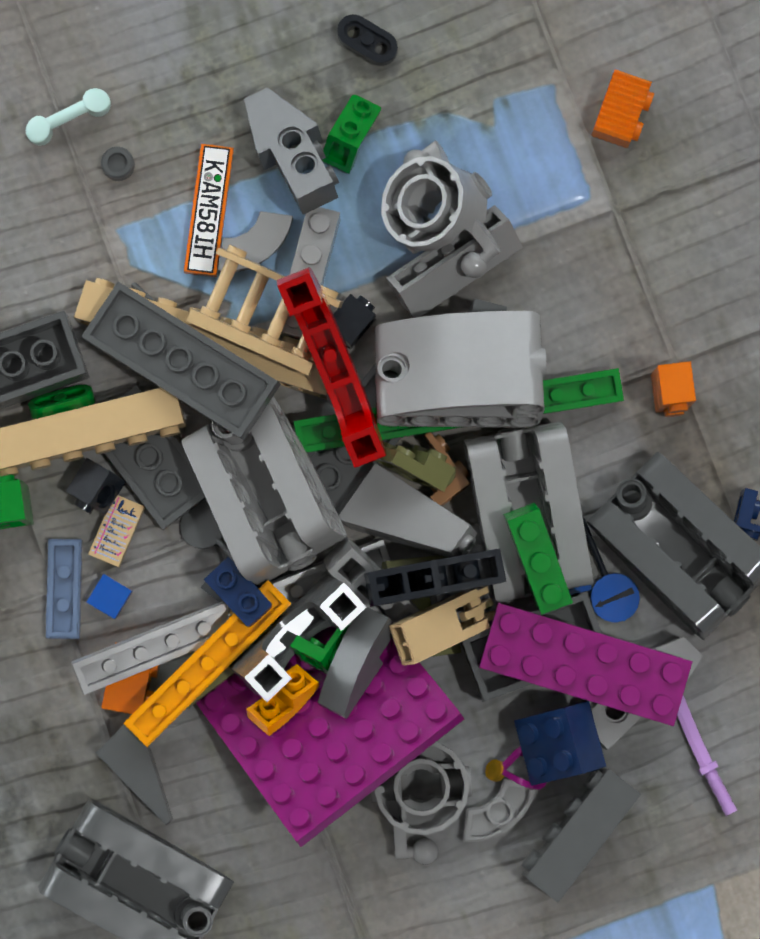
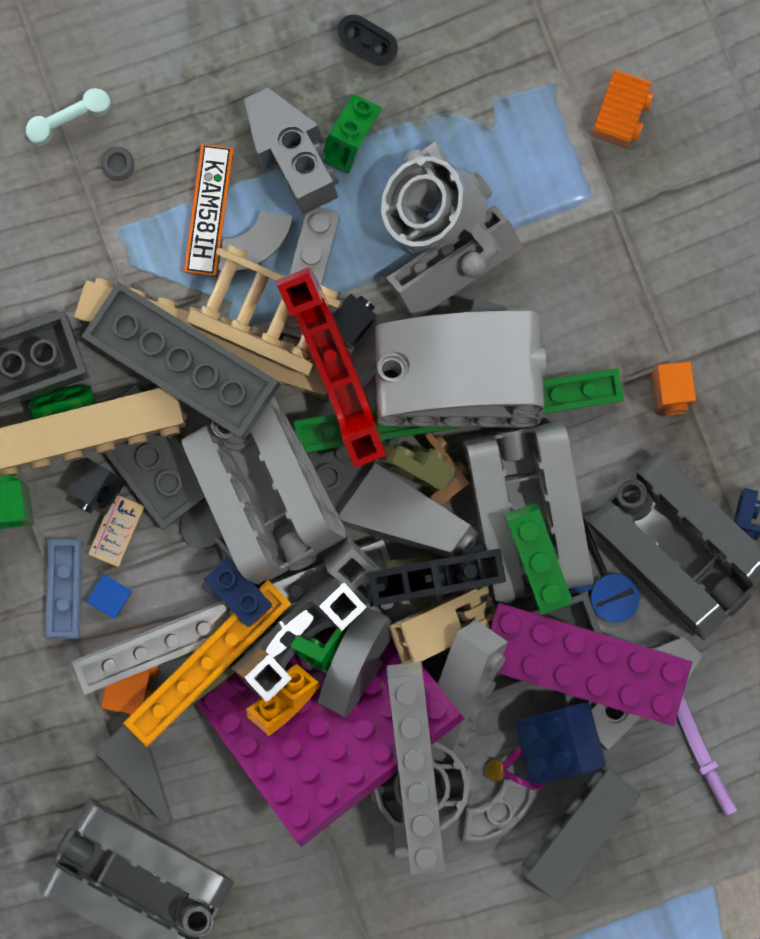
none -> light grey arch [387,662,445,875]
none -> light grey brick [437,620,508,753]

